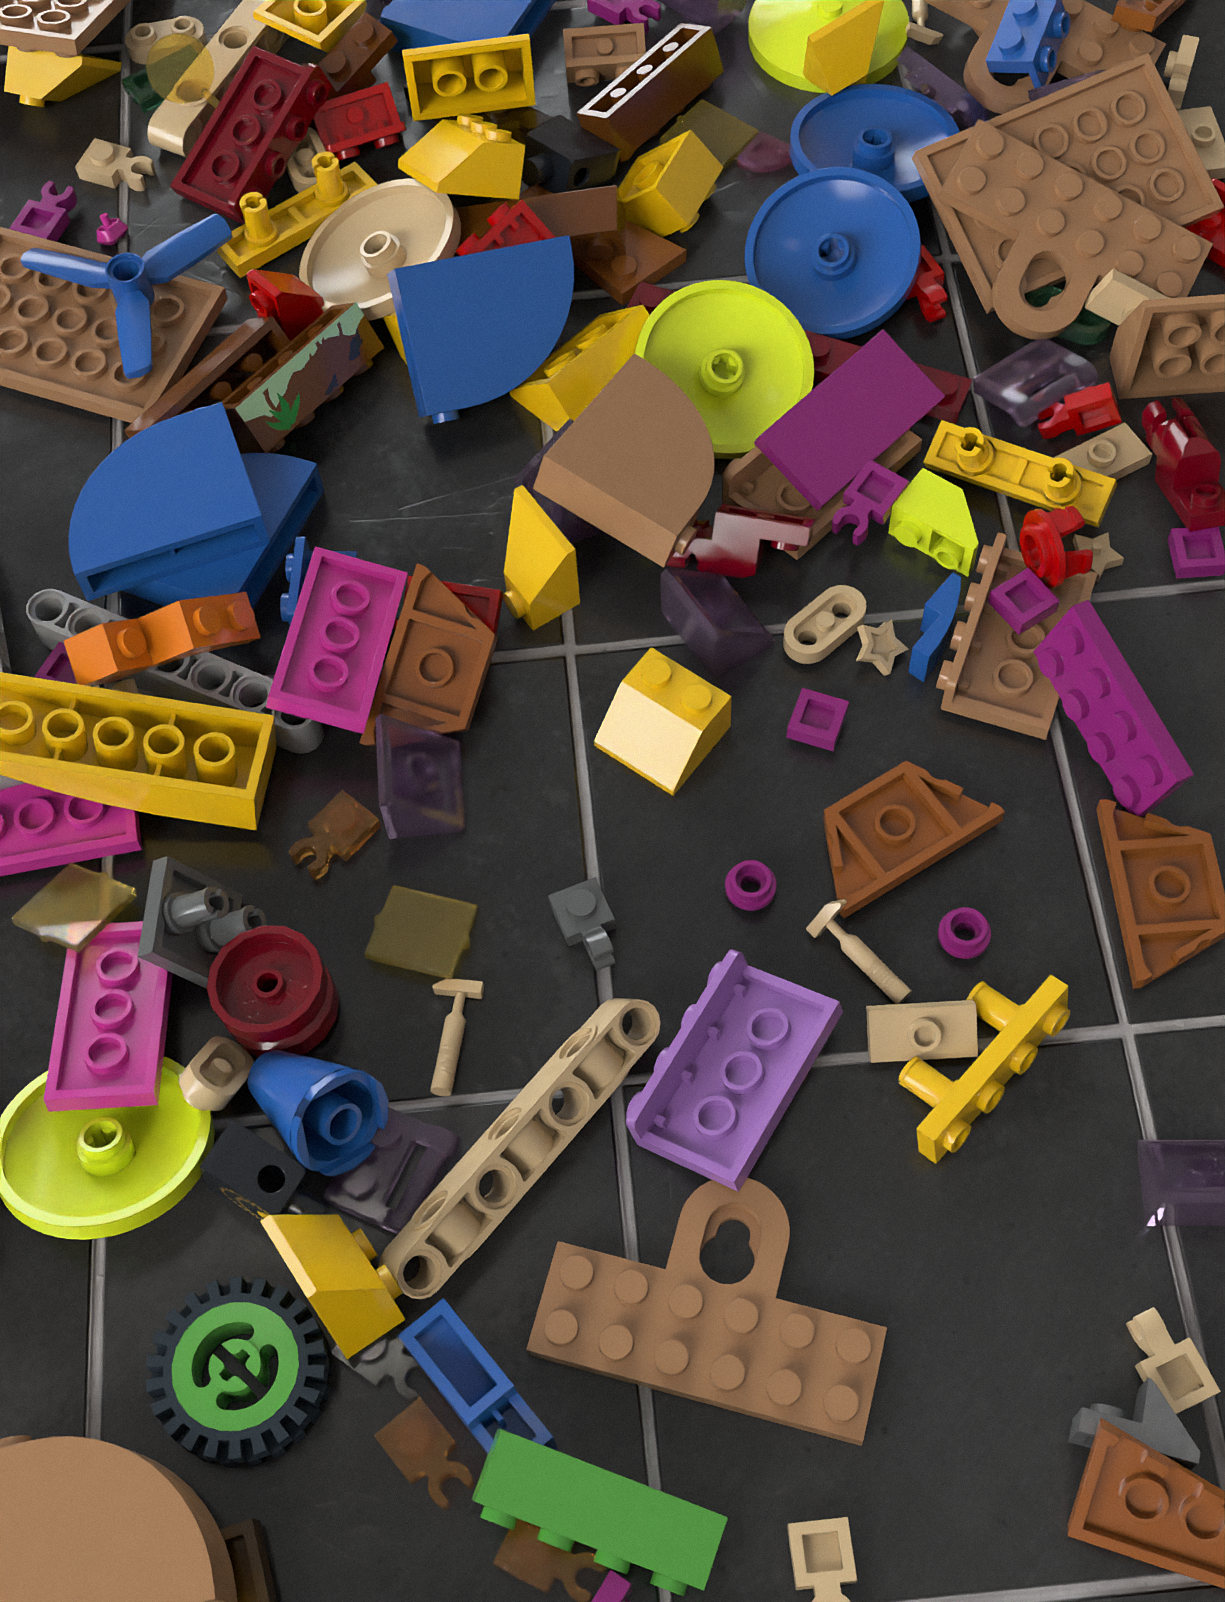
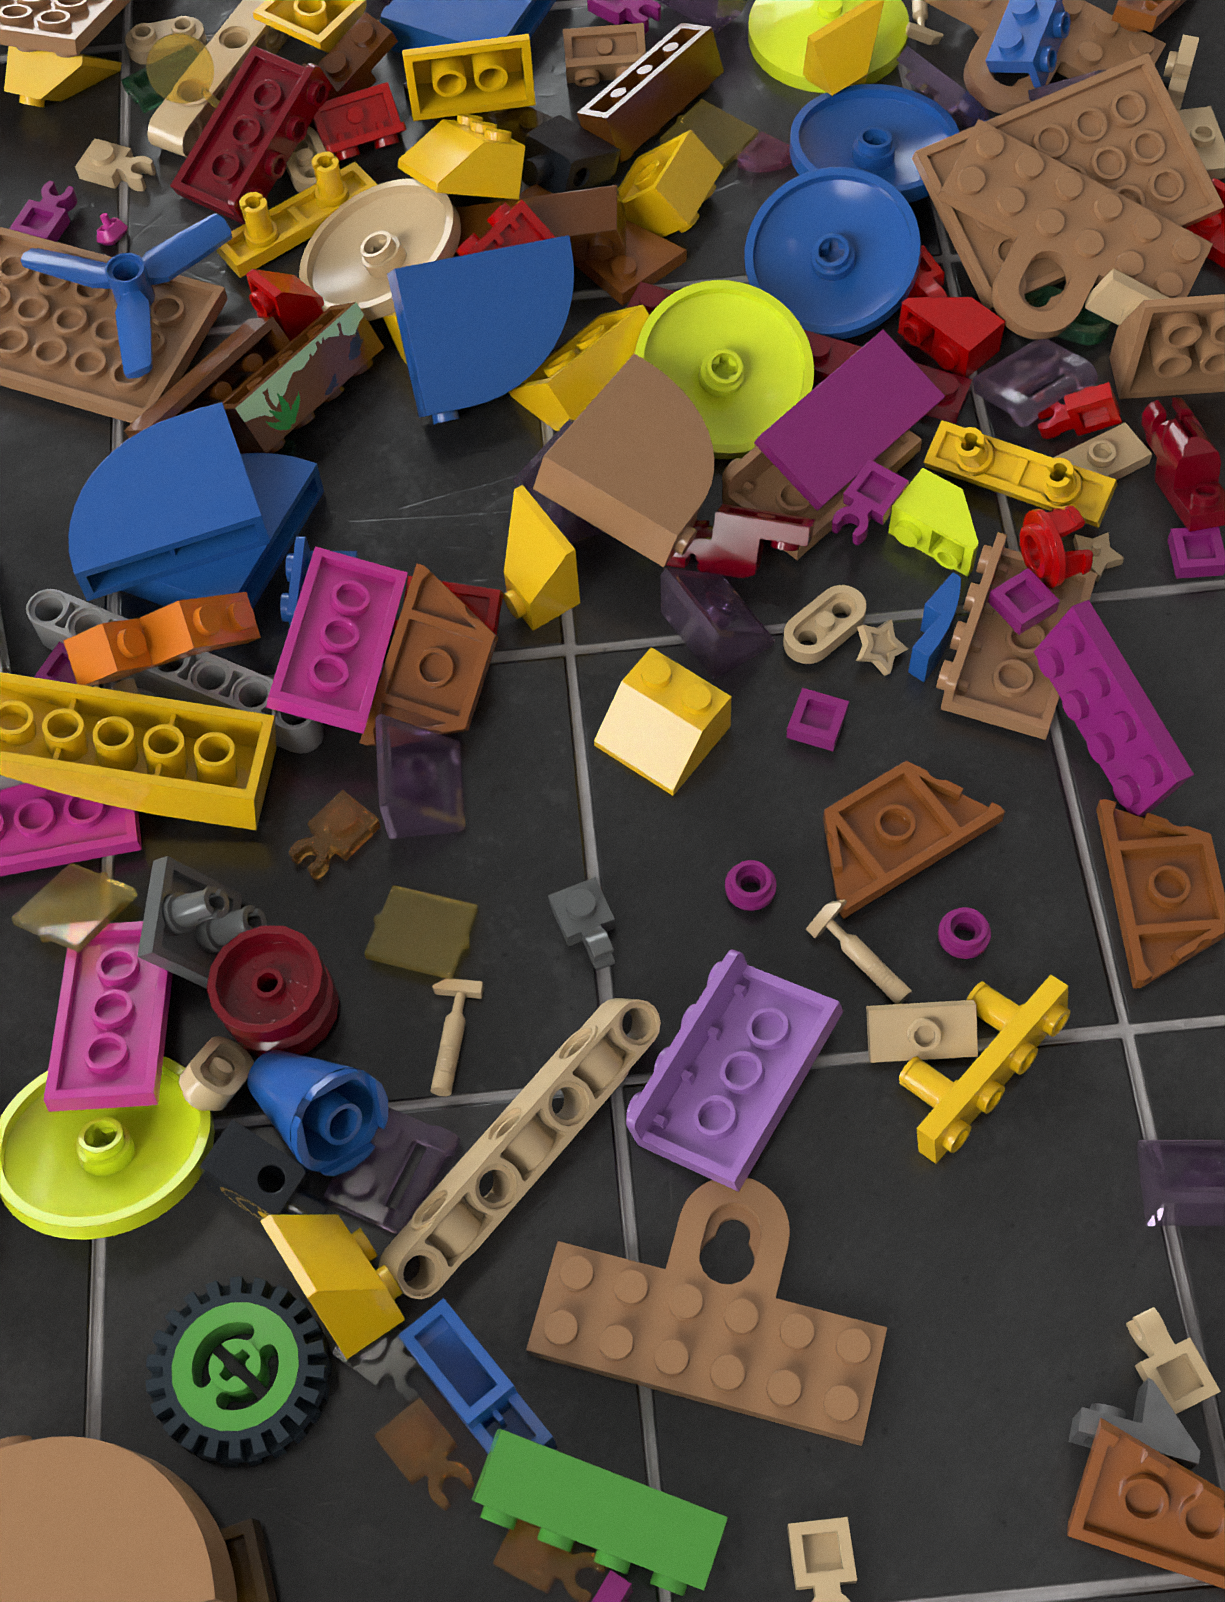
none -> red slope [898,297,1005,378]

